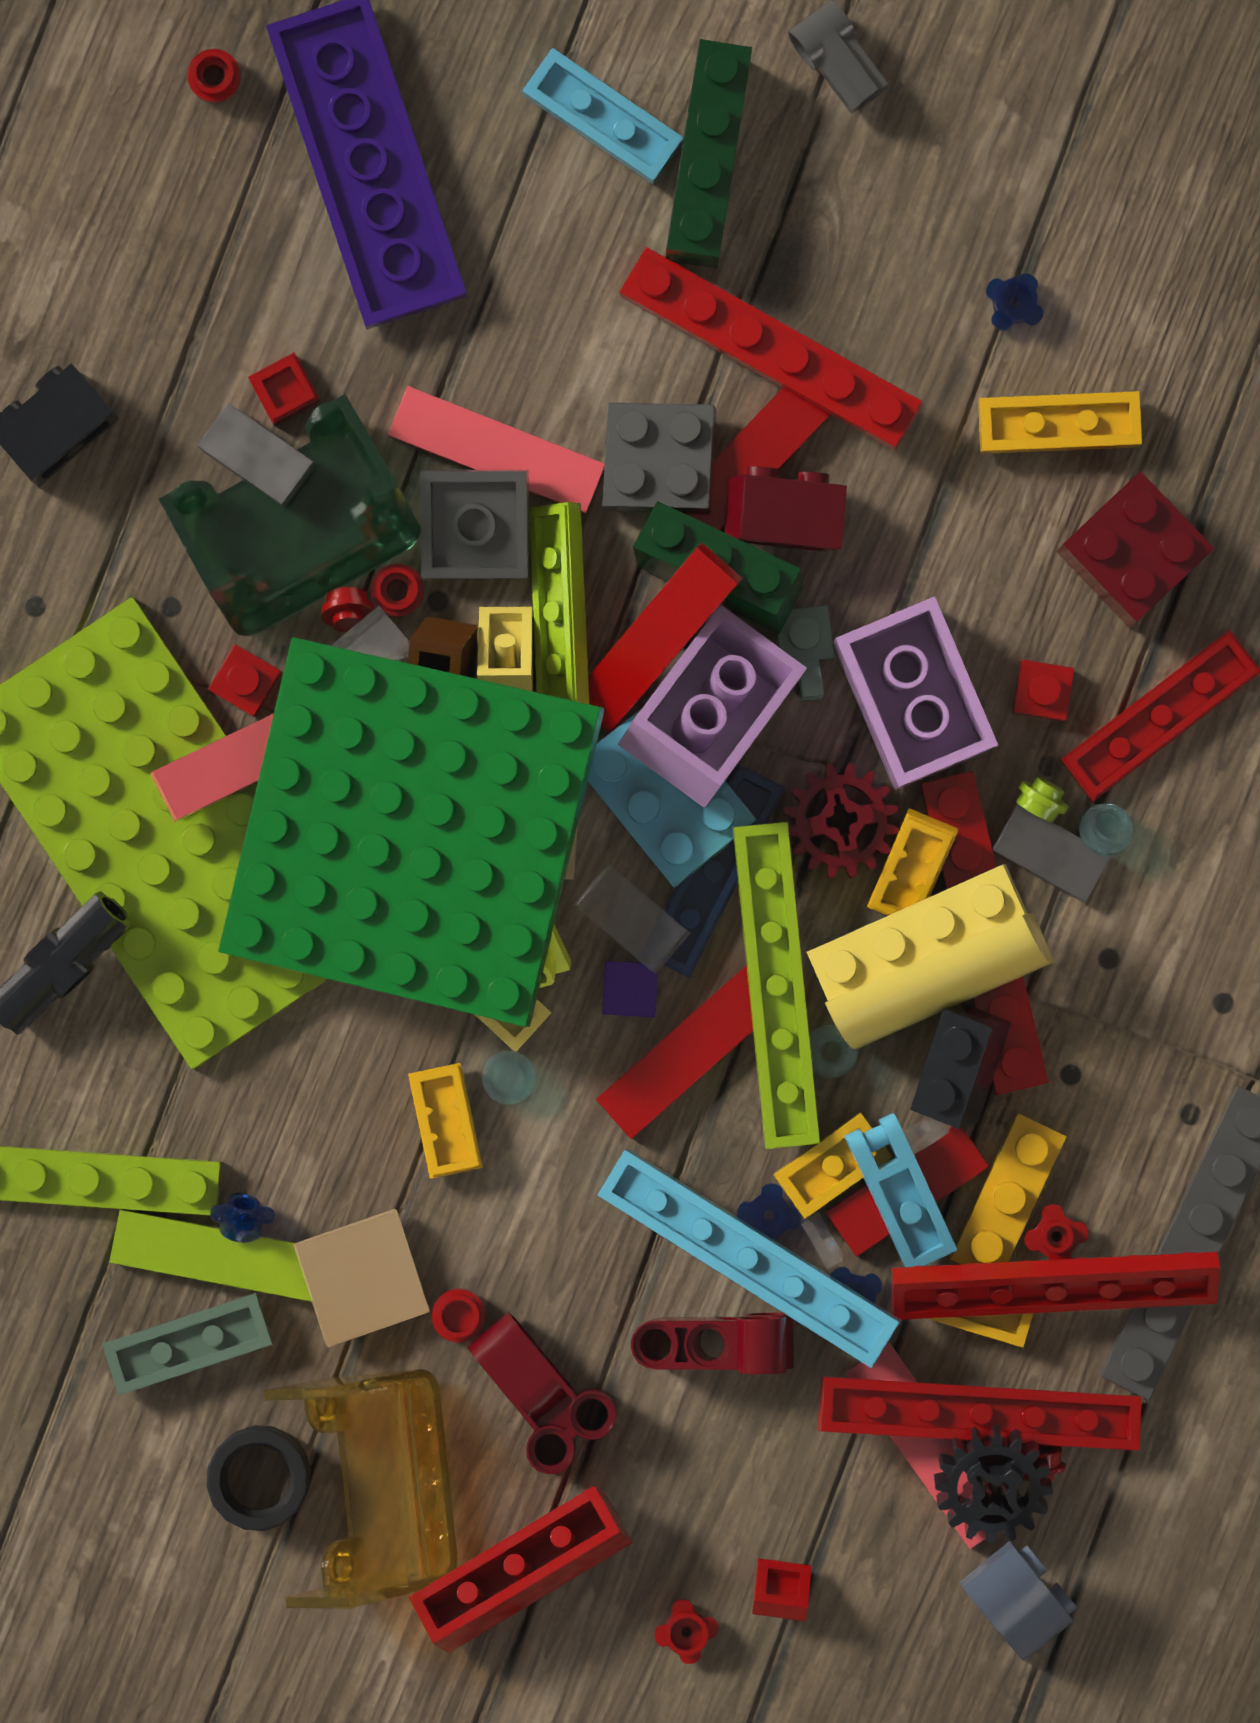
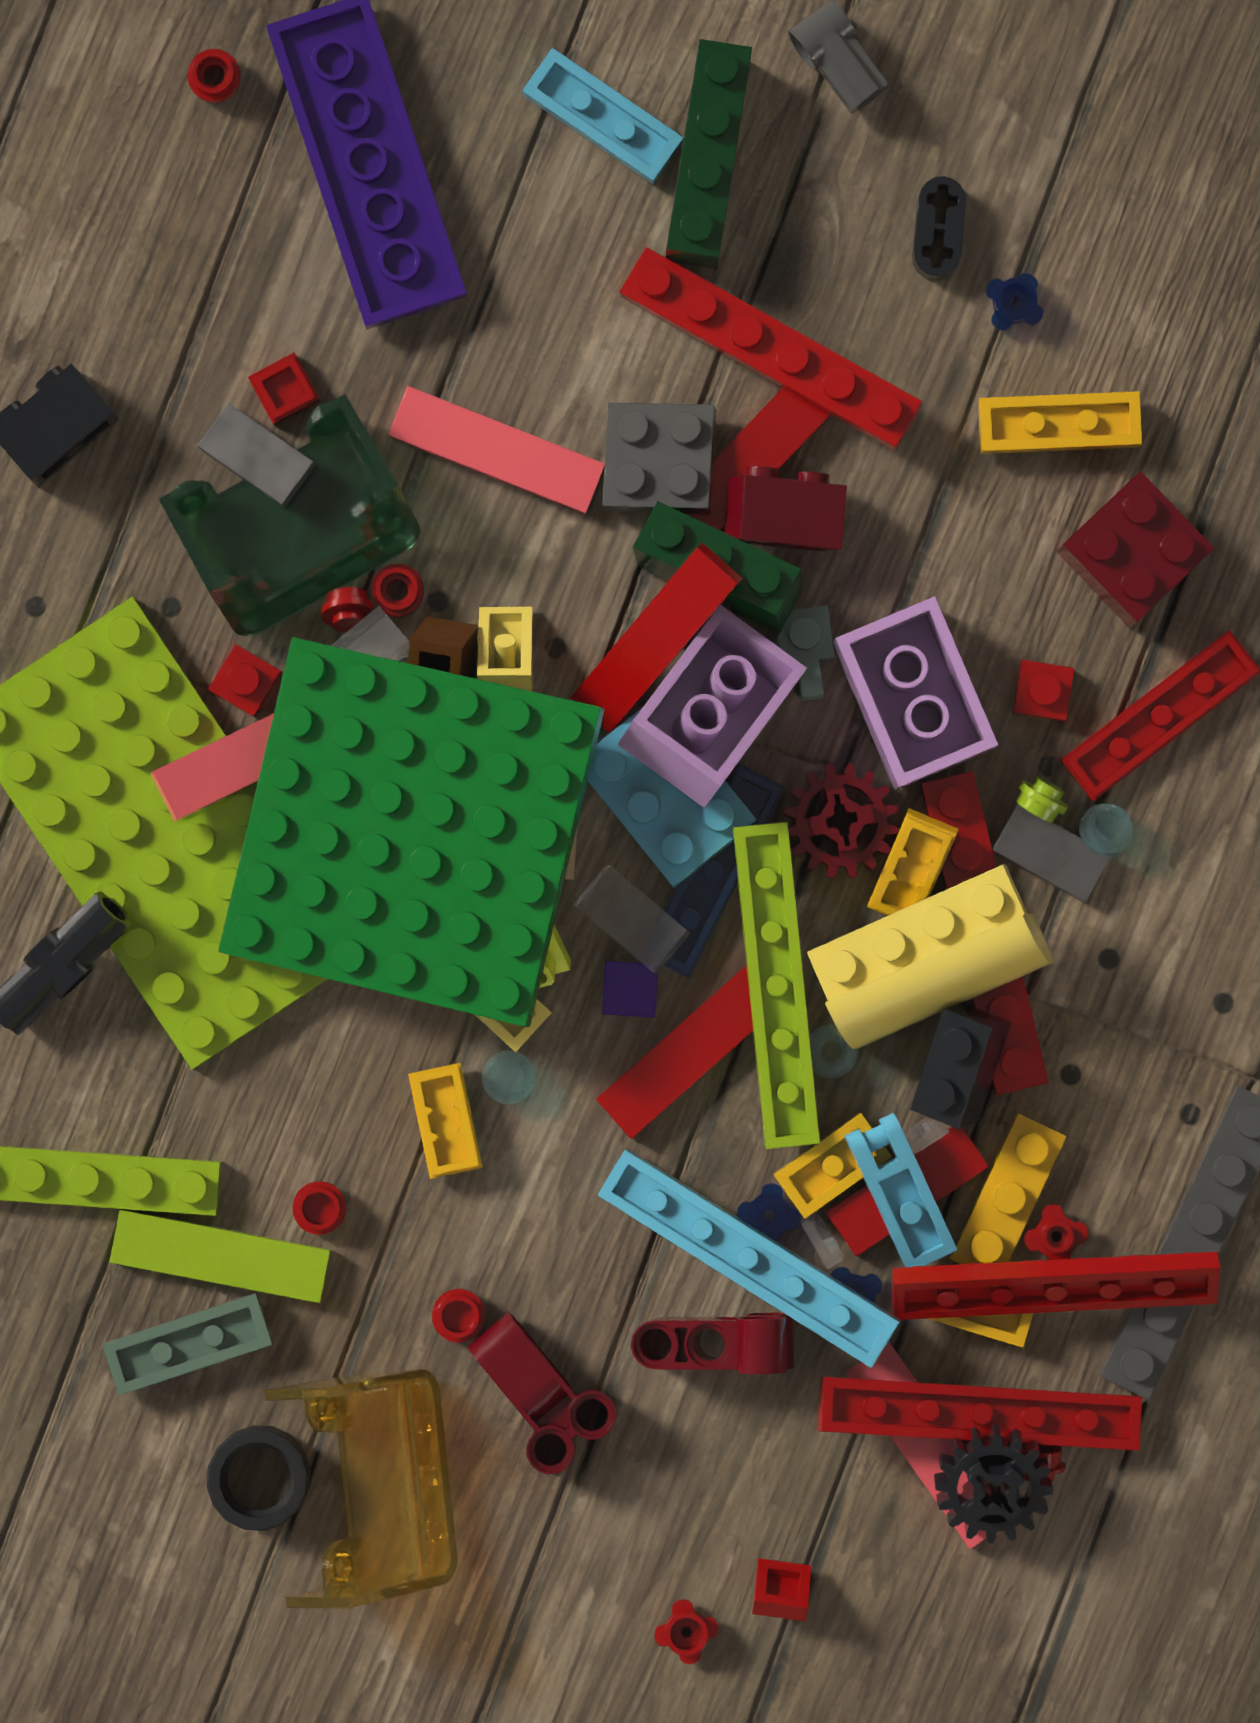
clear blue plate [210,1193,275,1243] -> none
tan tile [293,1209,430,1347] -> none
red brick [408,1485,633,1653] -> none
dark grey plate [420,470,530,578] -> none
lime tile [529,502,589,704] -> none
sand blue brick [959,1541,1077,1661] -> none
none -> red plate [293,1181,347,1235]
none -> black beam [912,176,966,281]

